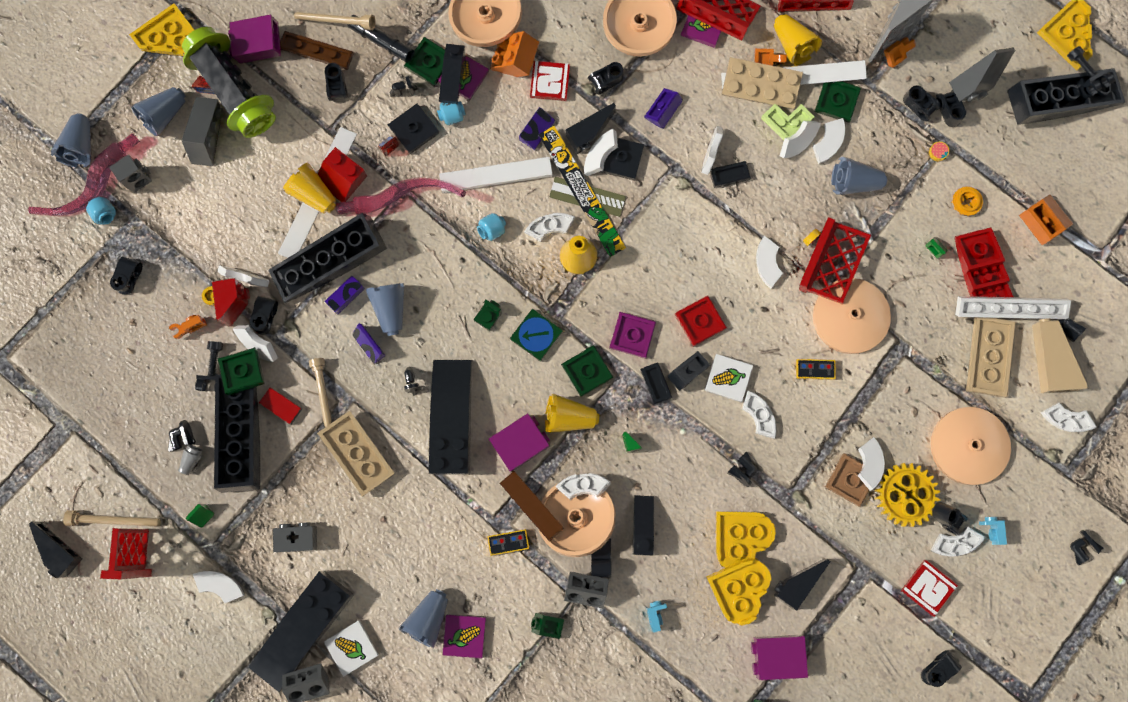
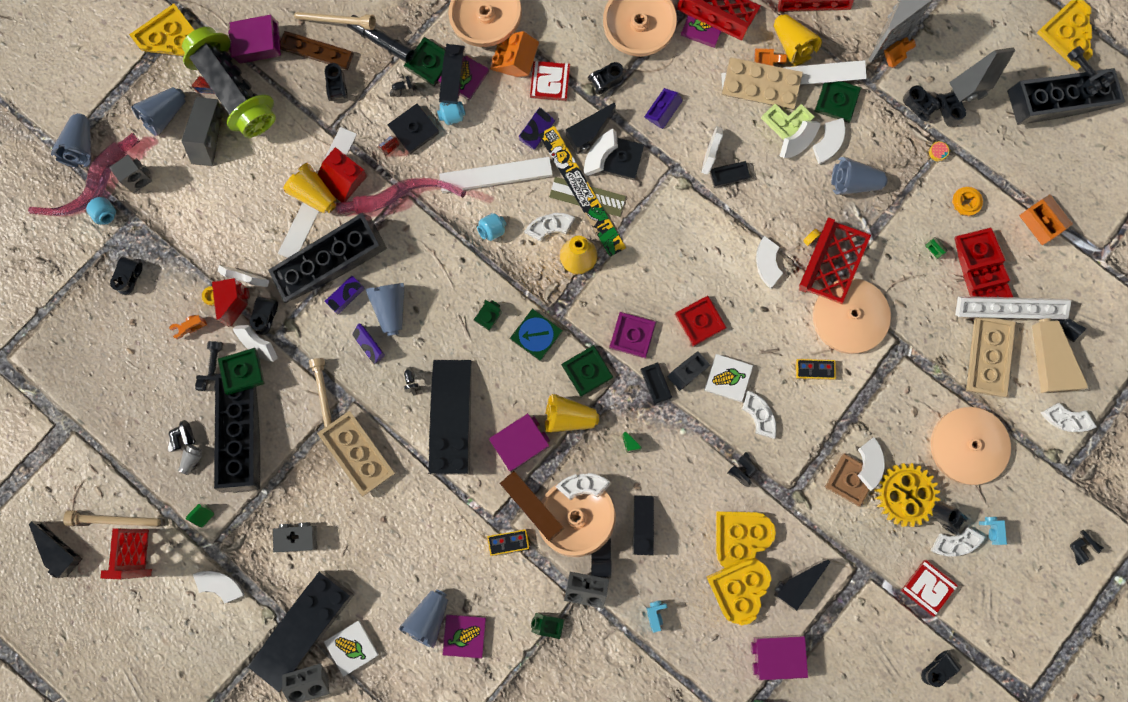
red tile [259,387,302,425] -> none

